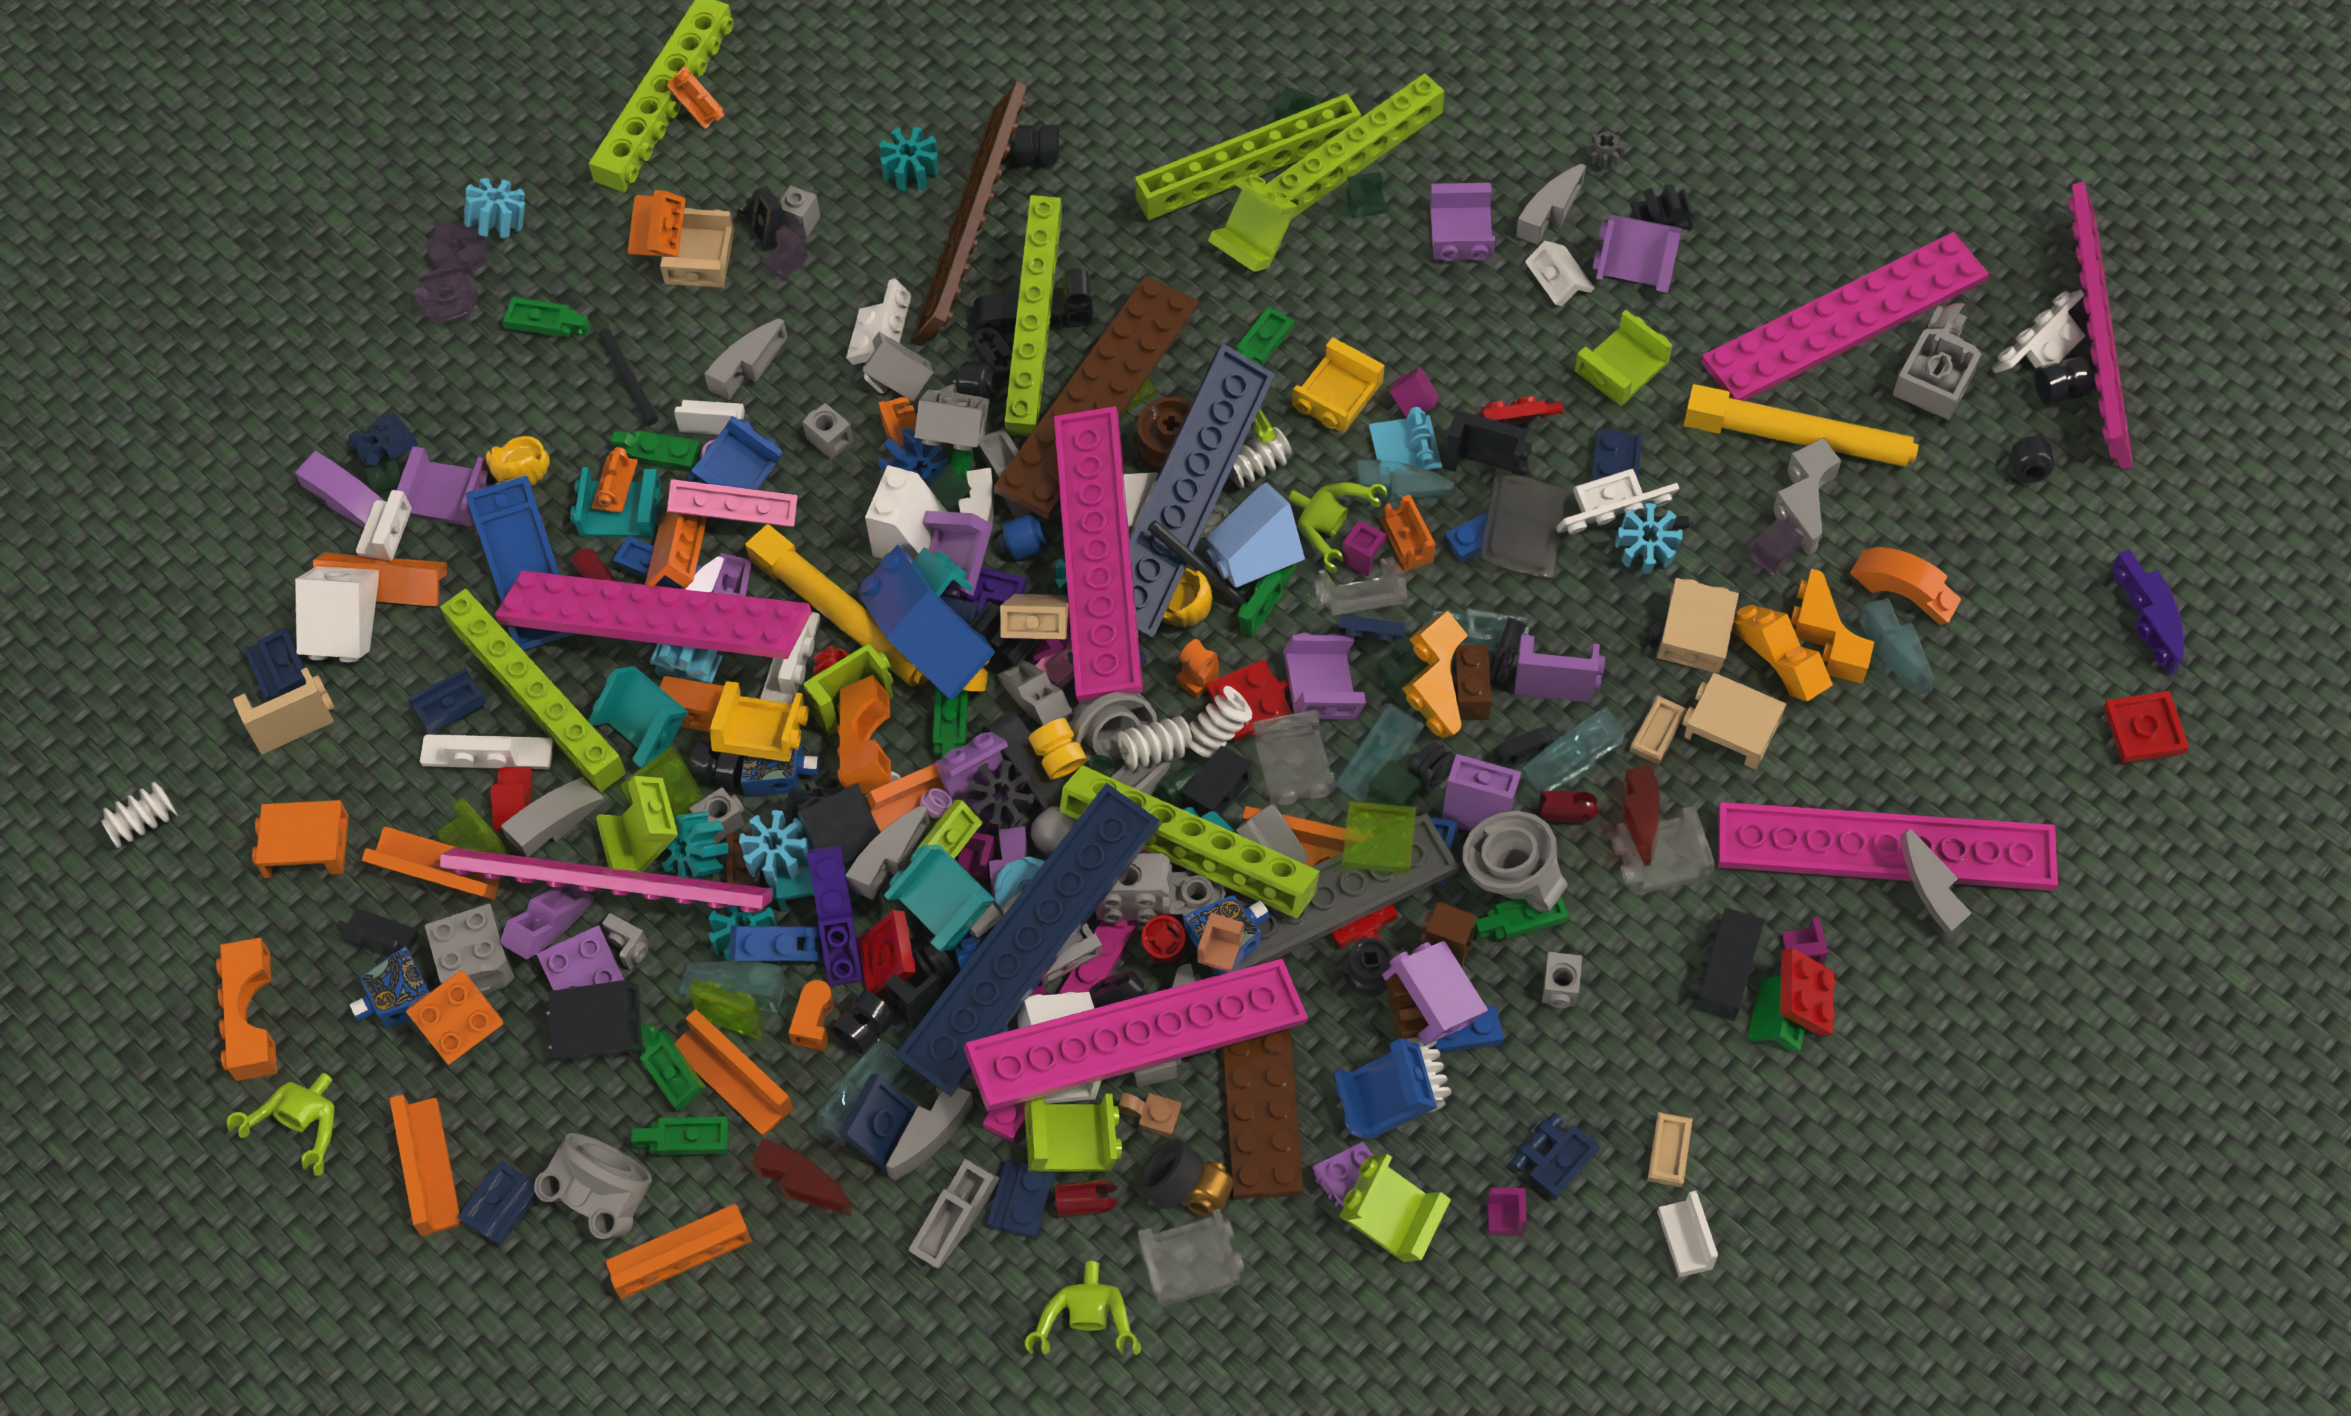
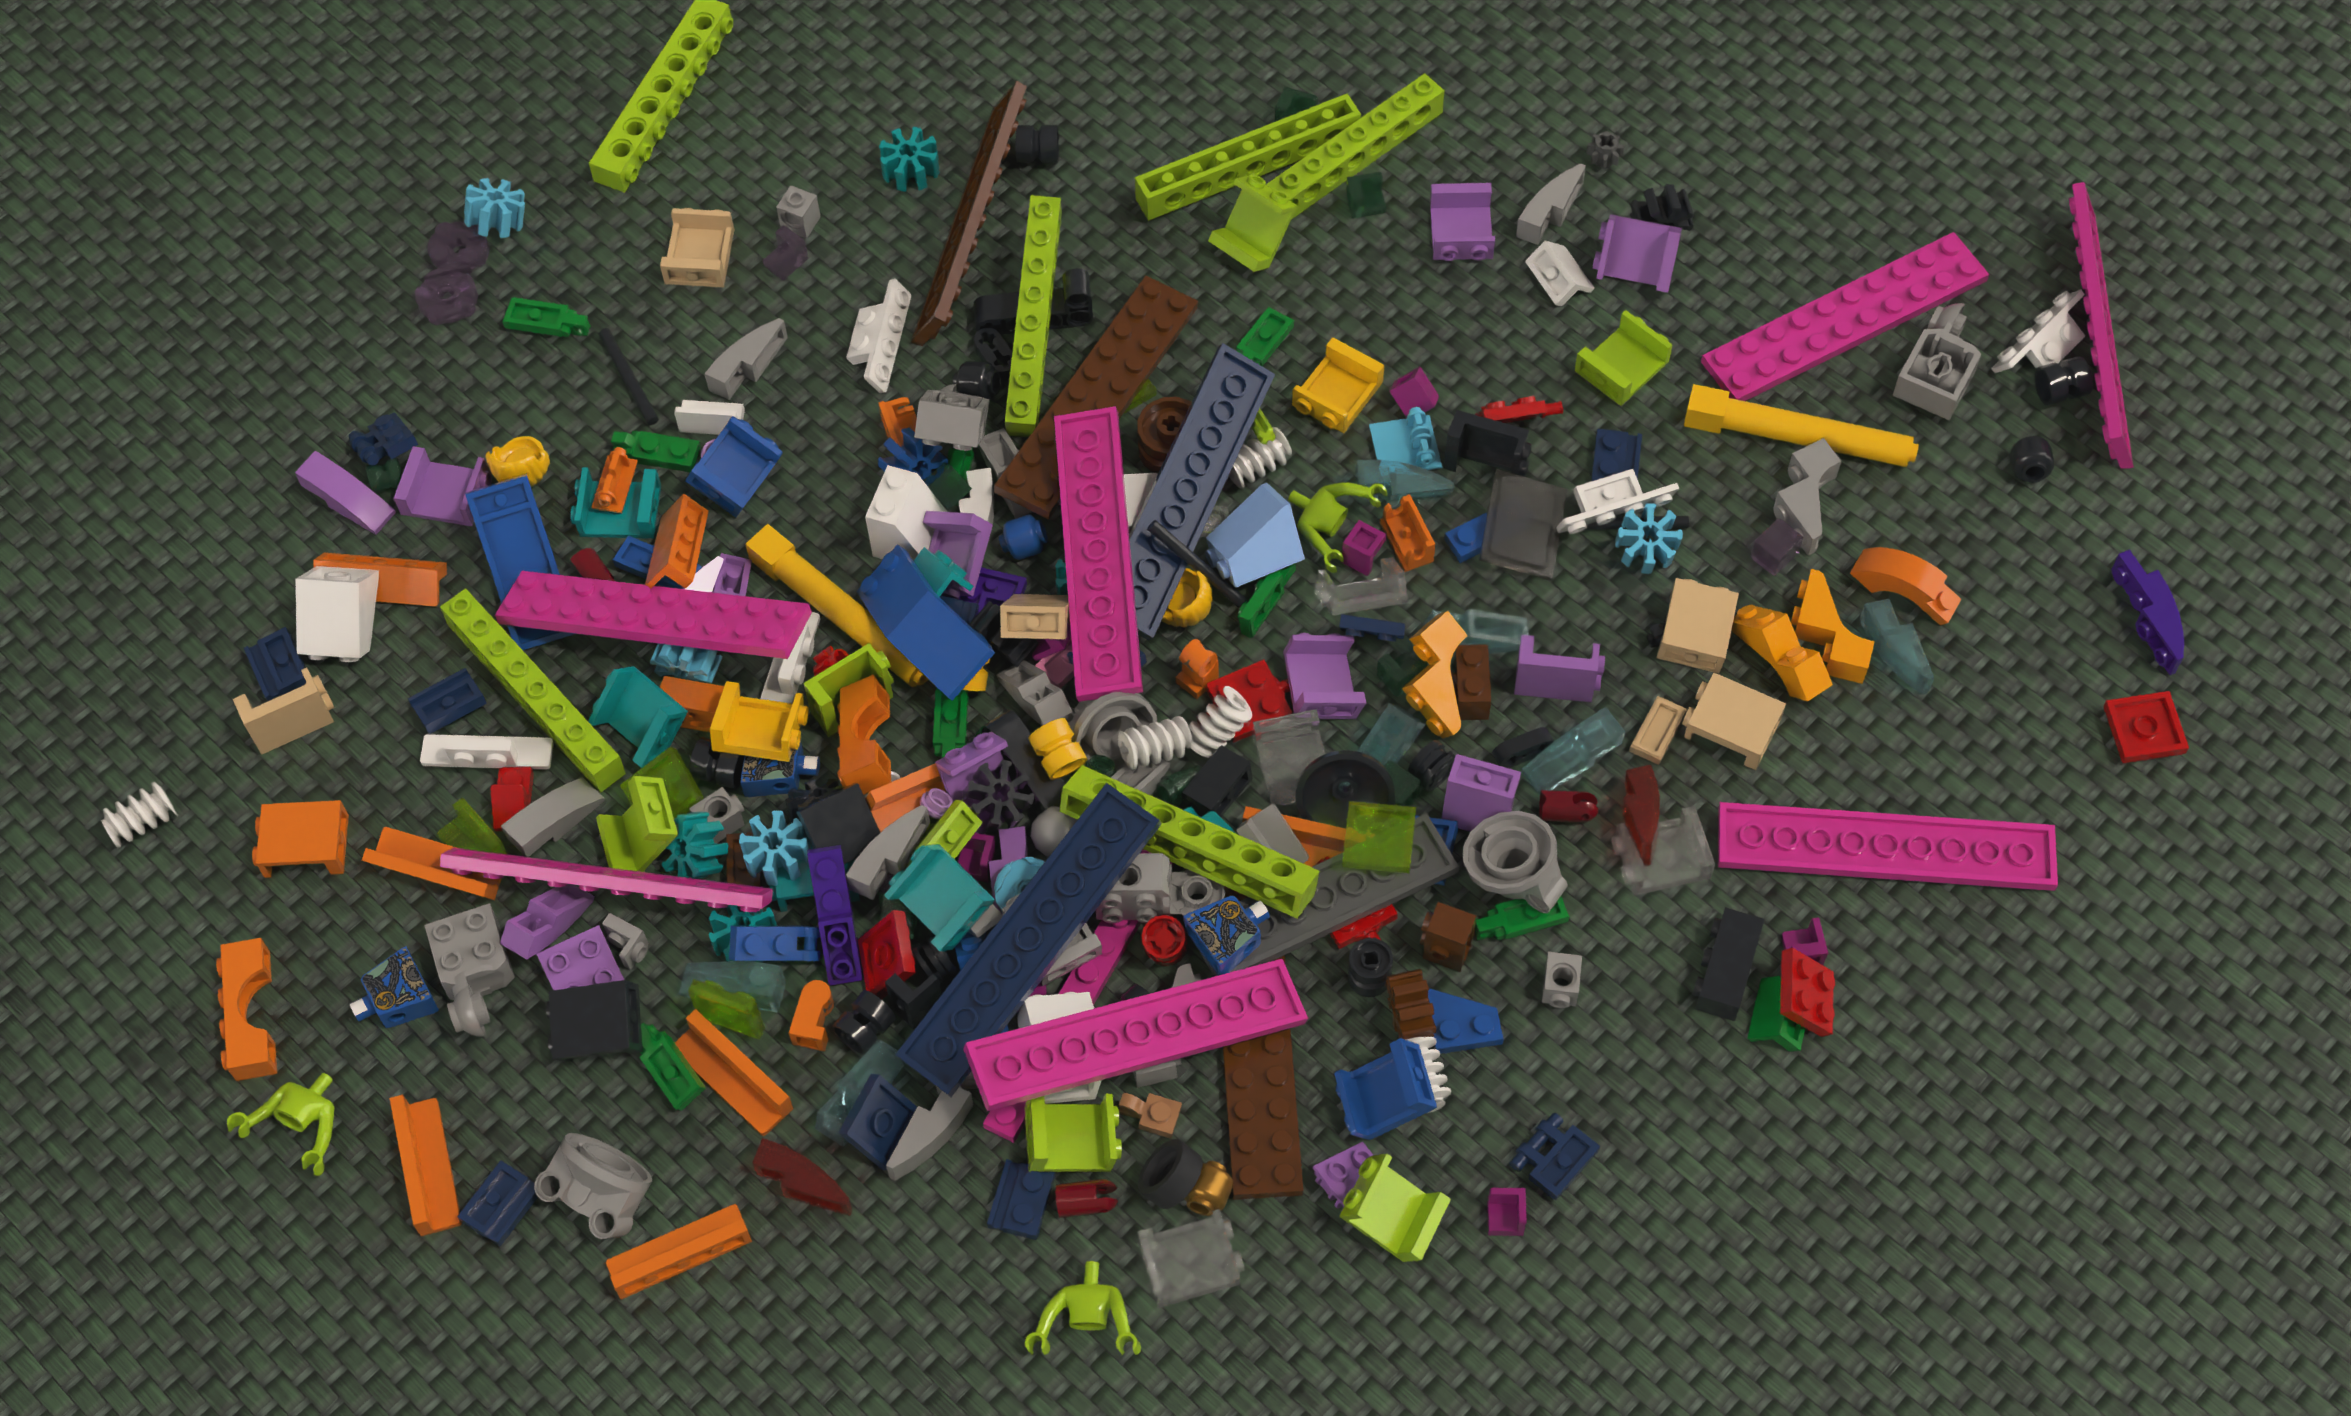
black panel [336,908,420,957] -> none
white panel [356,490,412,561] -> none
orange bracket [406,970,503,1065] -> none
orange bracket [628,190,686,257] -> none
green hinge [631,1116,729,1156] -> none
orange hinge [666,66,724,129] -> none
bright pink plate [667,479,797,528] -> none
black wing [737,186,783,251] -> none
light grey brick [803,403,854,460] -> none
light grey panel [863,331,933,401] -> none
light grey slope [908,1159,1000,1269] -> none
black beam [1089,970,1144,1008] -> none
nougat panel [1197,913,1244,972] -> none
medium lavender panel [1382,941,1488,1046] -> none
black axle [1490,617,1528,682] -> none
tan tile [1647,1112,1693,1188] -> none
white panel [1657,1190,1718,1277] -> none
light grey slope [1900,829,1971,933] -> none
none -> black dish [1296,750,1395,834]

